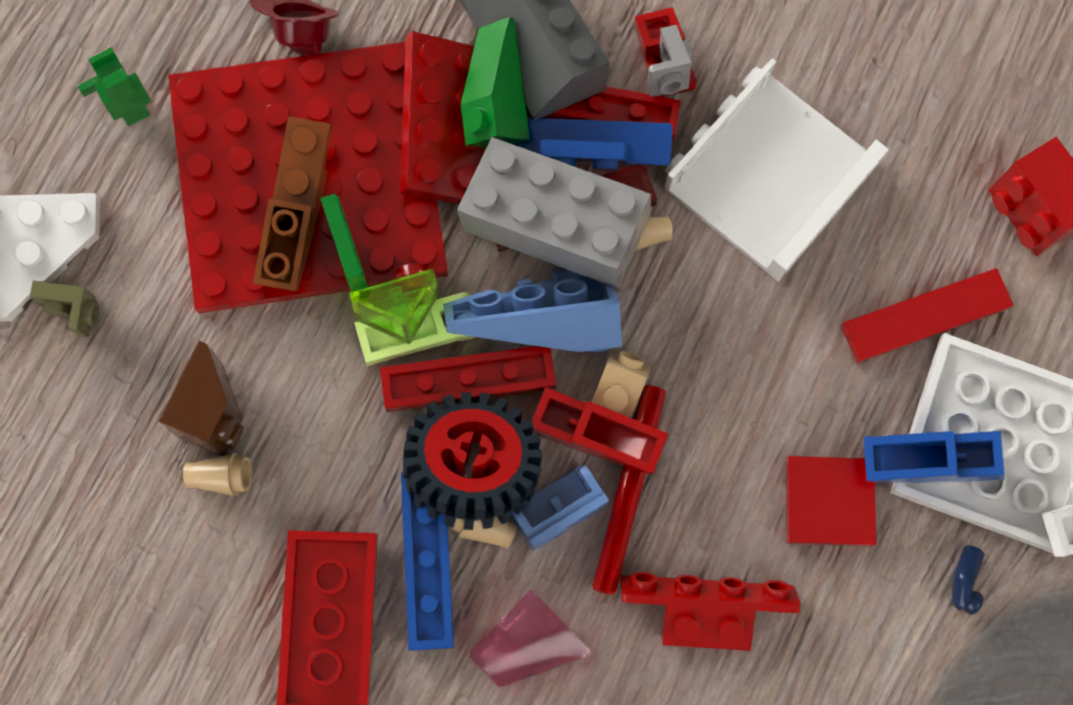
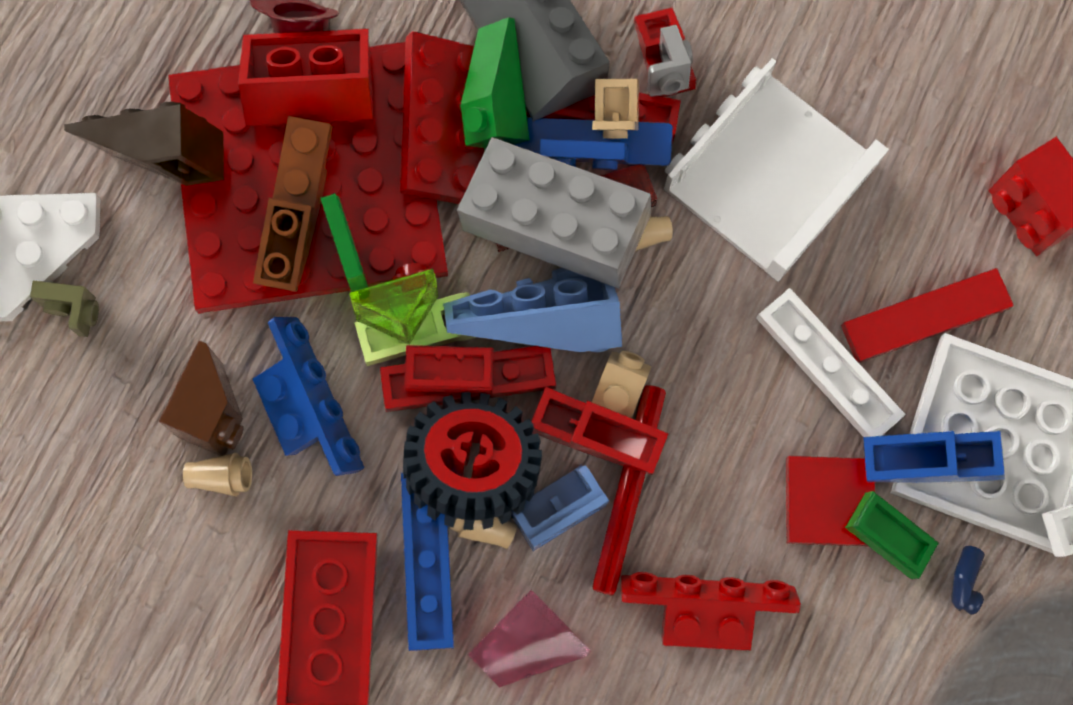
green piece [77,47,152,126] -> none
none -> dark brown slope [64,102,224,186]
none -> red slope [238,29,373,126]
none -> blue bracket [253,317,364,476]
none -> red plate [404,345,493,393]
none -> tan bracket [592,79,639,139]
none -> white plate [756,288,906,437]
none -> green tile [845,491,939,580]

